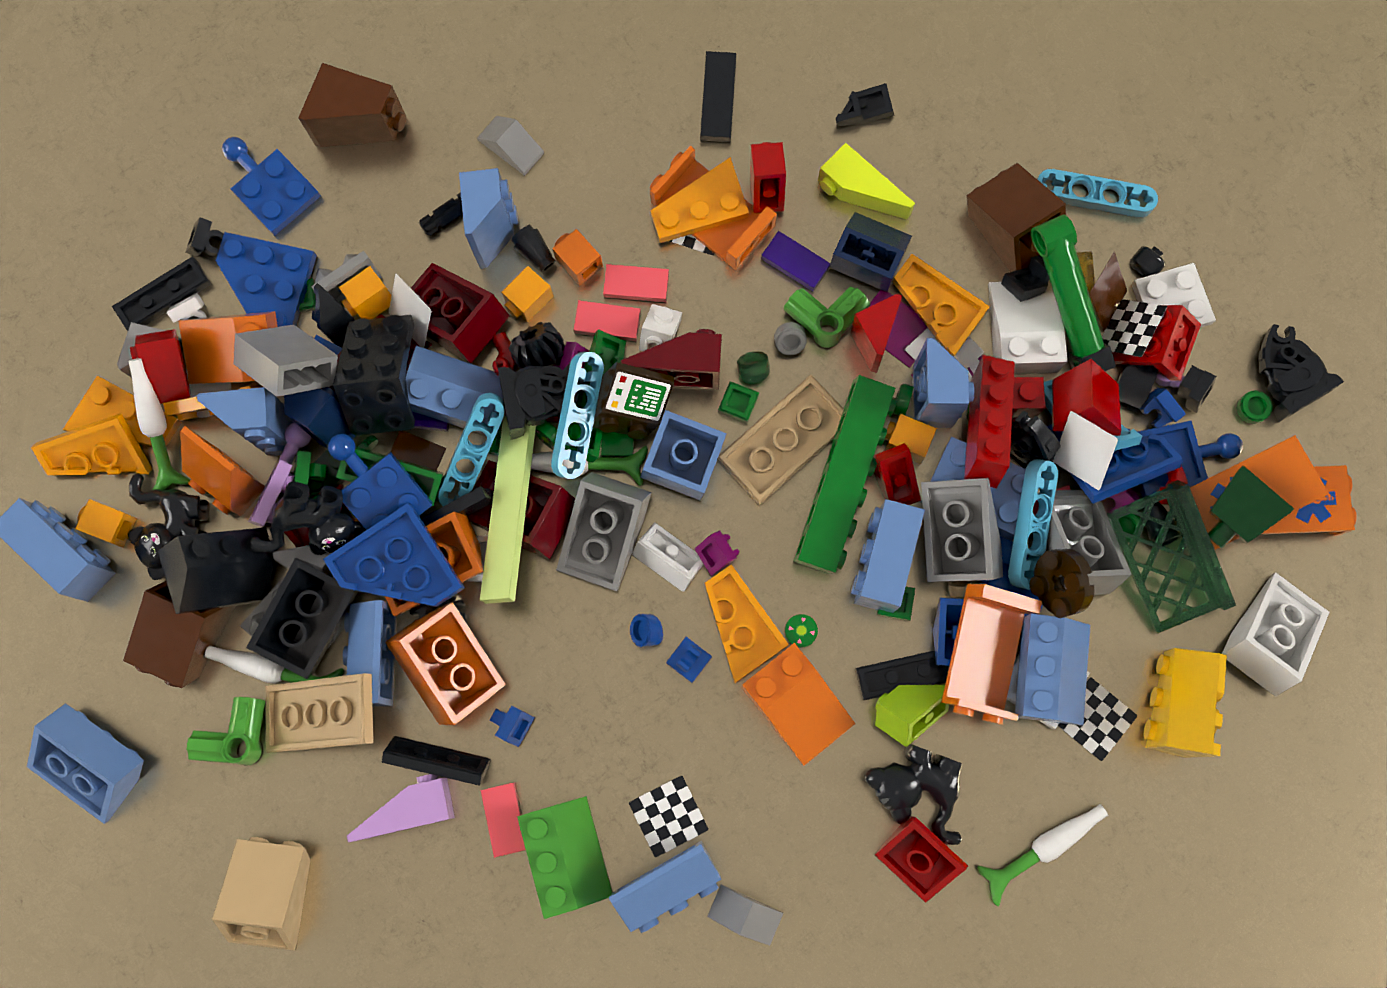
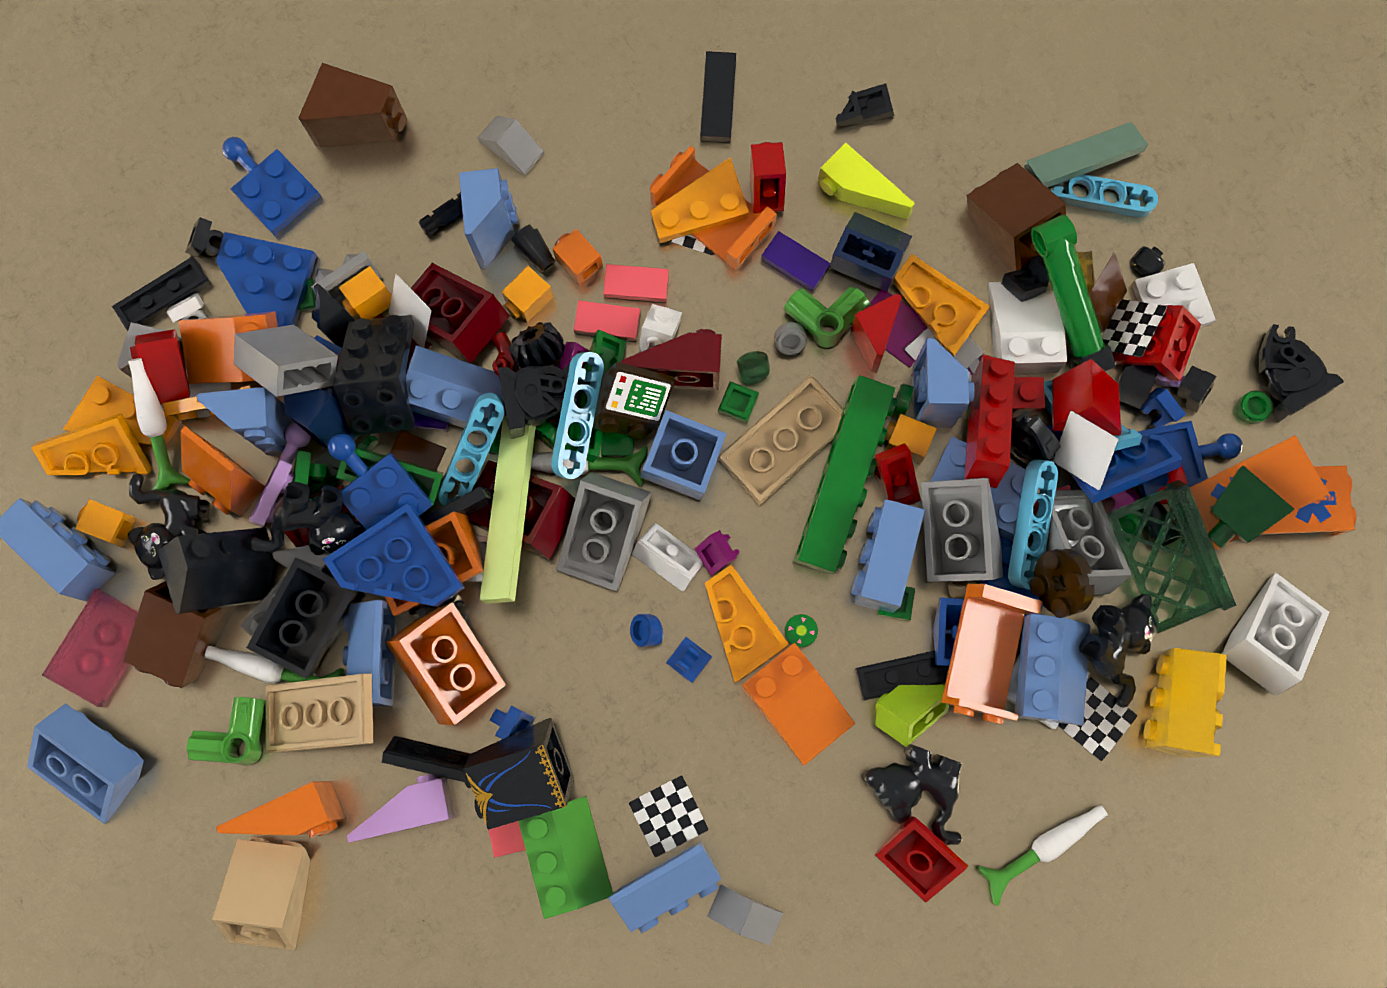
none -> clear pink tile [42,589,138,707]
none -> orange slope [216,781,346,838]
none -> black slope [462,718,573,830]
none -> sand green tile [1024,122,1148,188]
none -> black animal [1079,594,1157,708]

